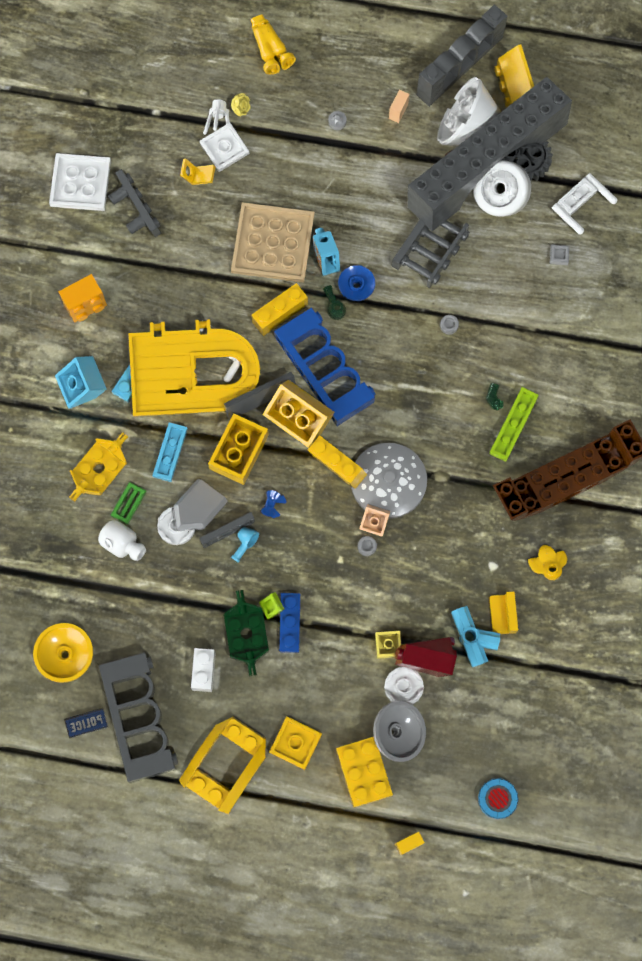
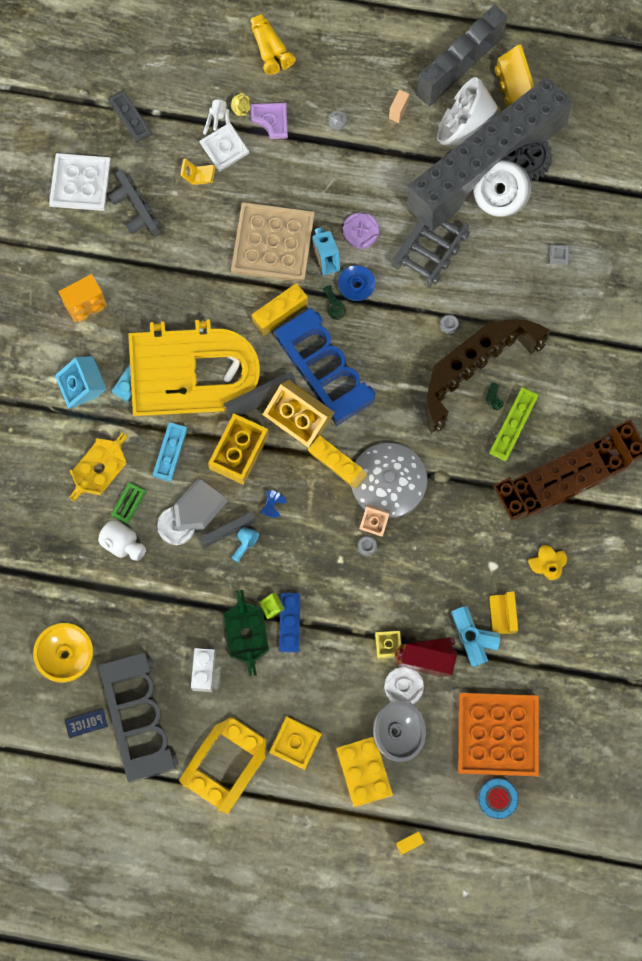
white plate [552,173,617,234] -> none
none -> dark grey tile [108,90,152,143]
none -> lavender tile [251,103,288,139]
none -> lavender tile [343,213,379,249]
none -> dark brown slope [425,319,550,434]
none -> orange plate [458,693,539,777]

